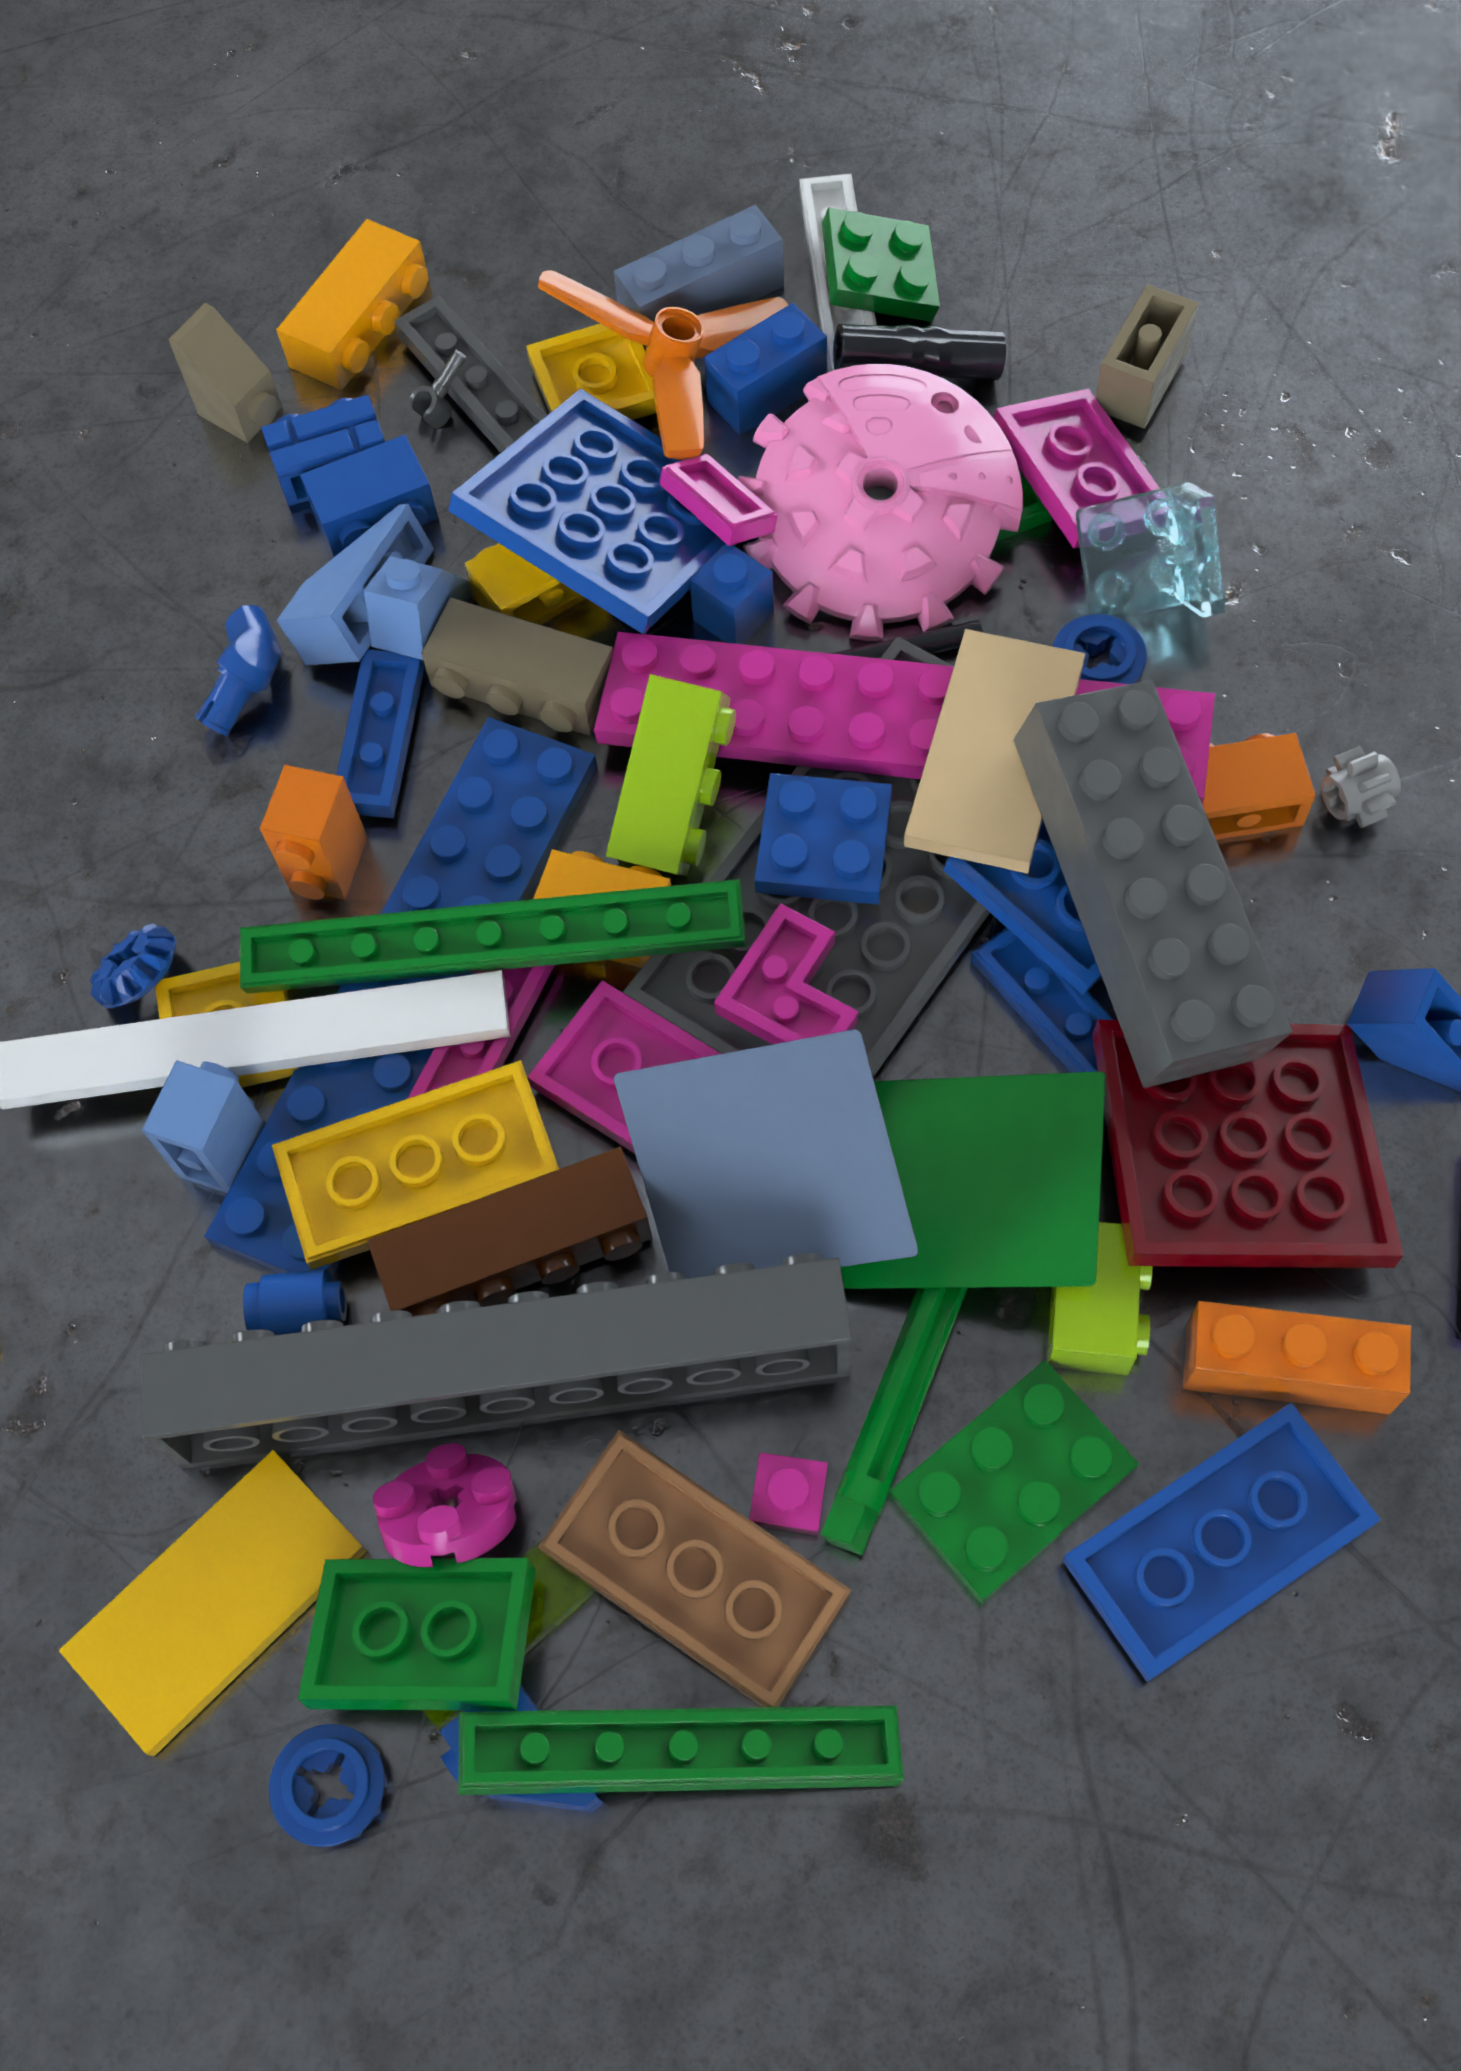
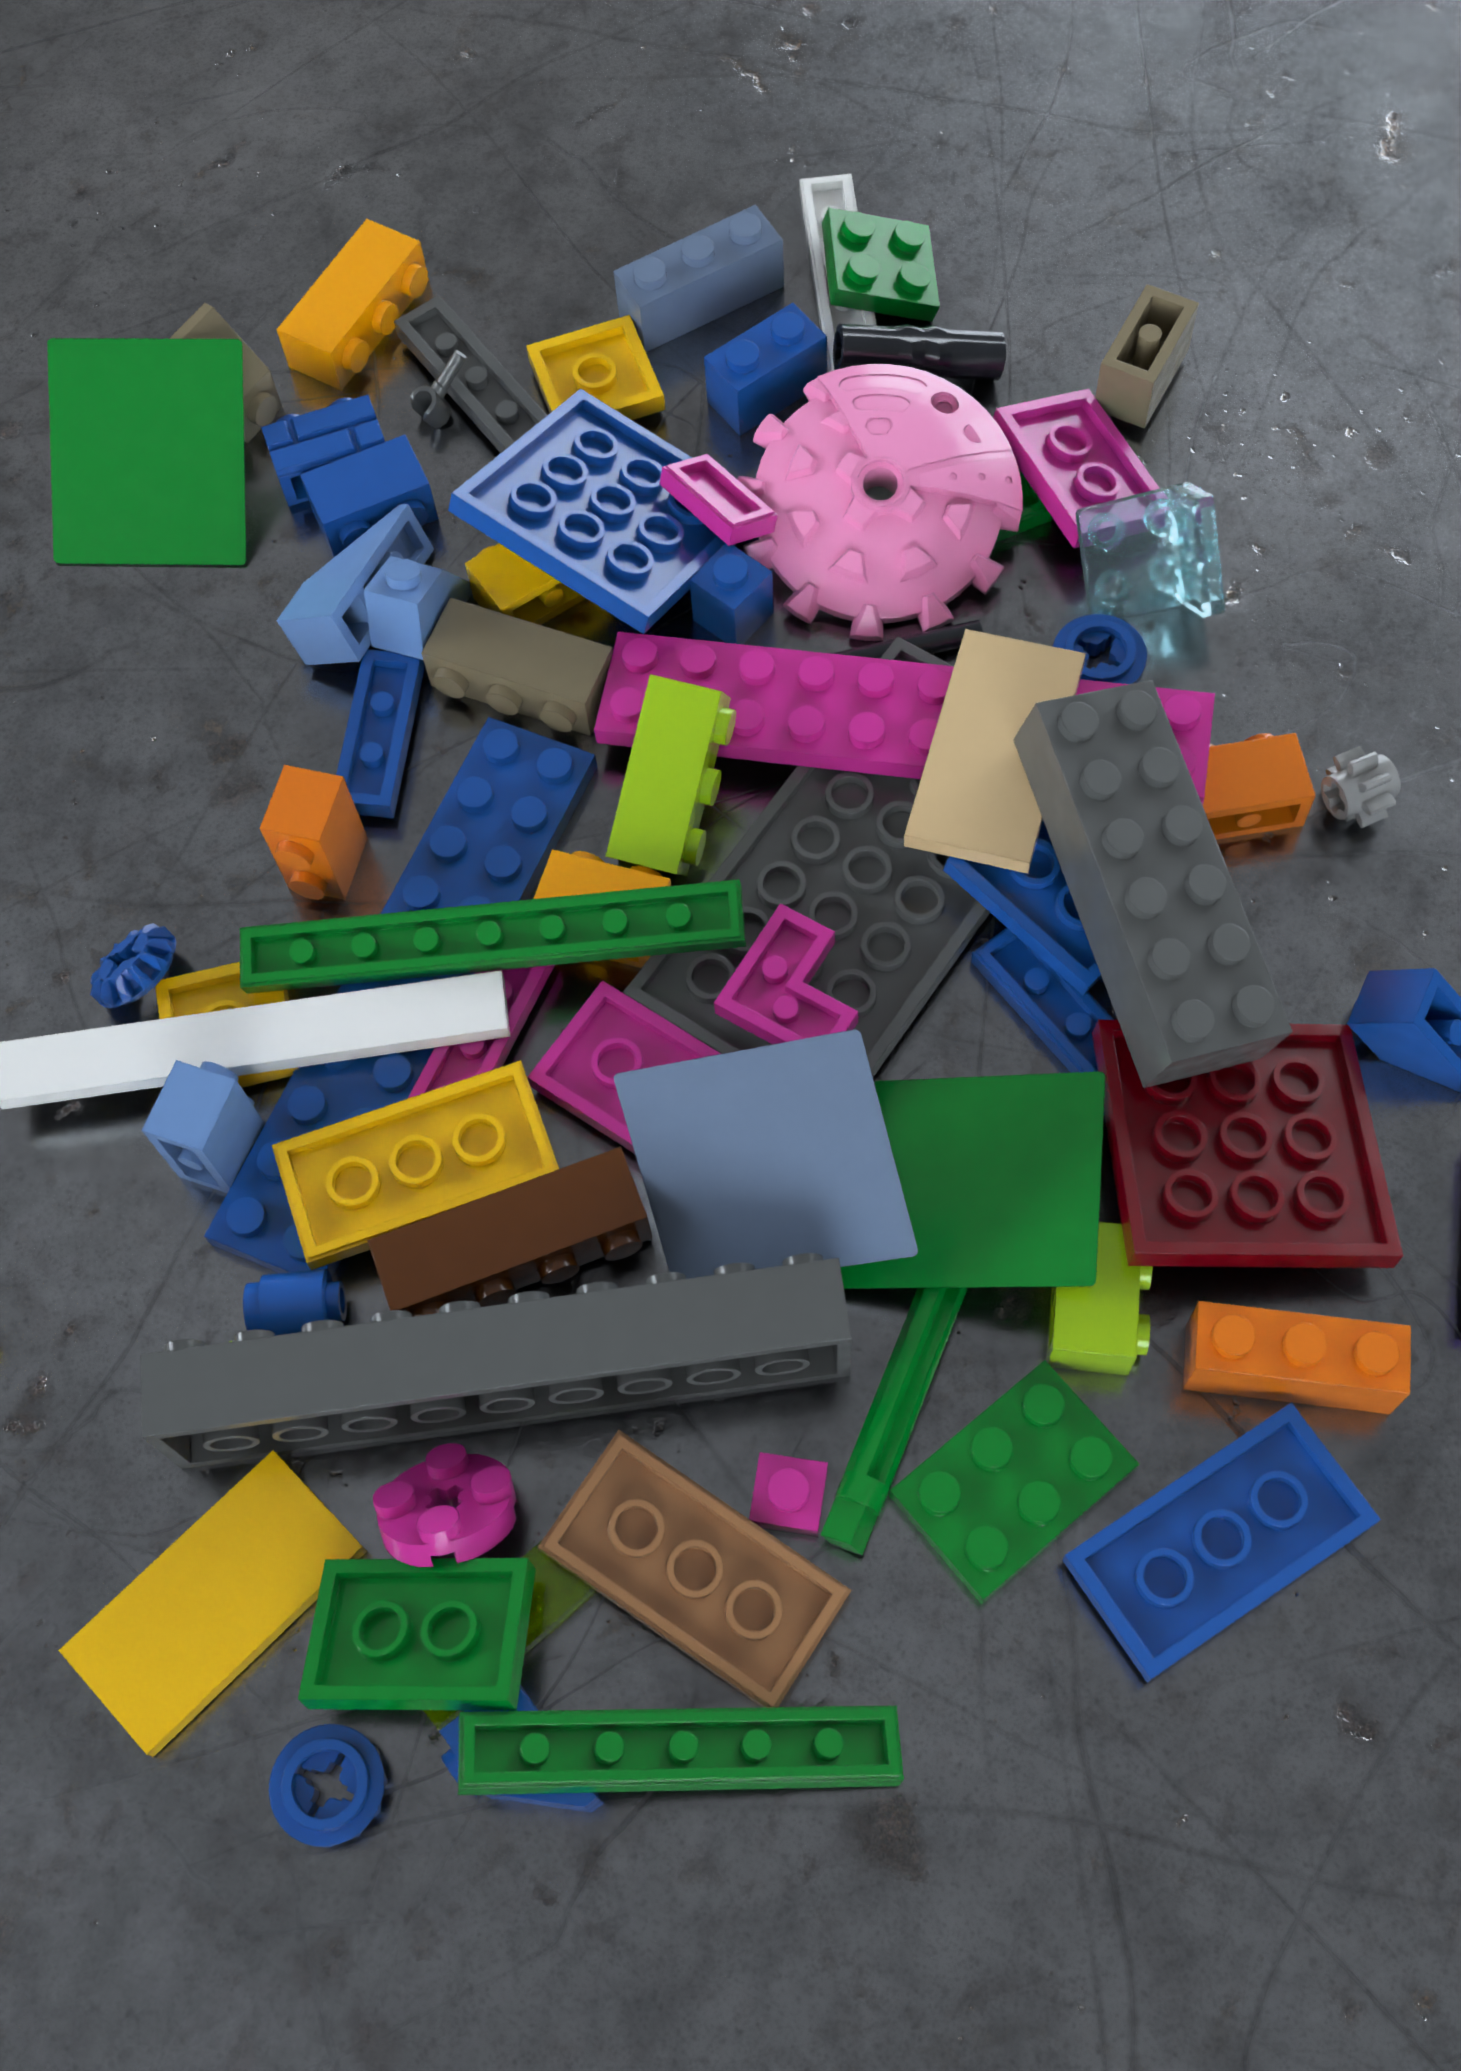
blue arm [194,605,282,737] -> none
orange piece [537,270,789,460] -> none
blue plate [754,773,892,905] -> none
none -> green sticker [47,338,246,565]

